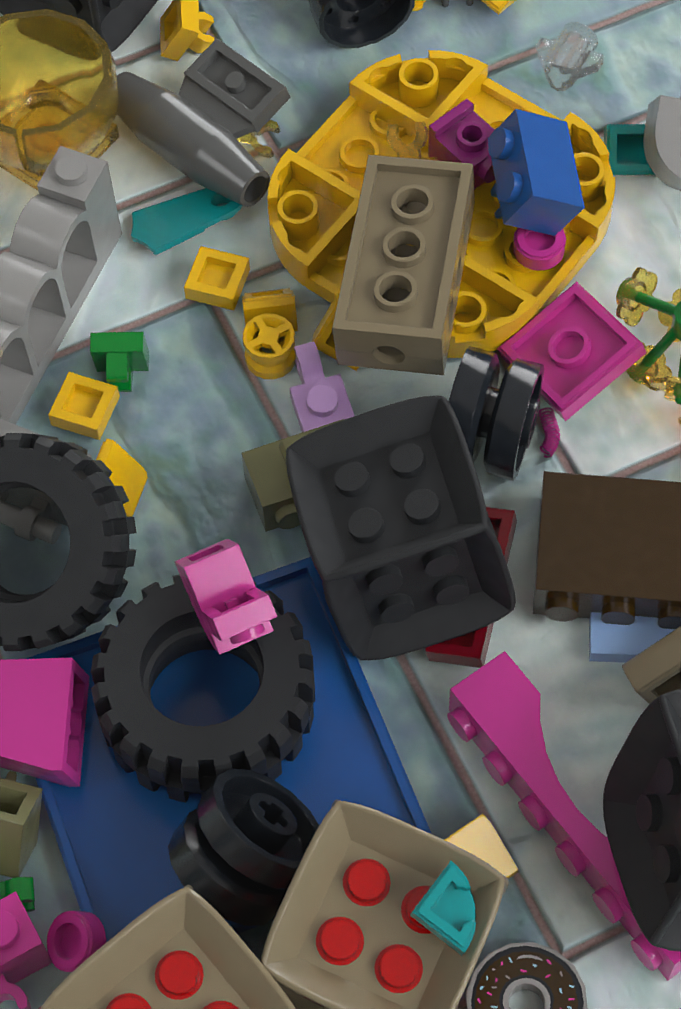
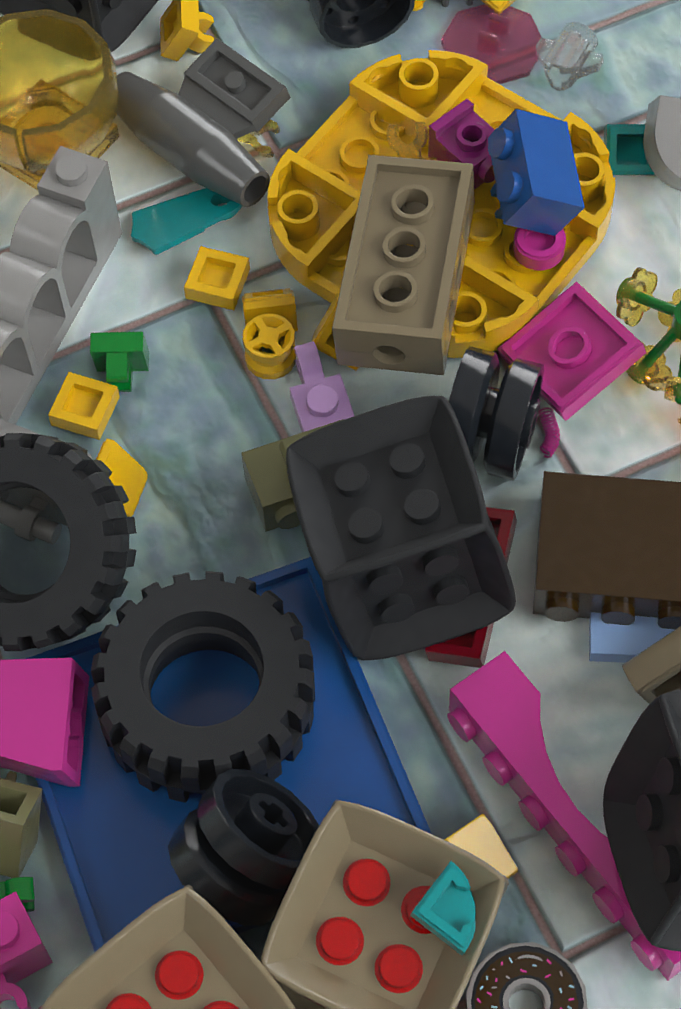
dark pink tile [47,911,106,972] -> none
dark pink brick [174,539,277,655] -> none
none -> clear pink piece [441,4,545,84]

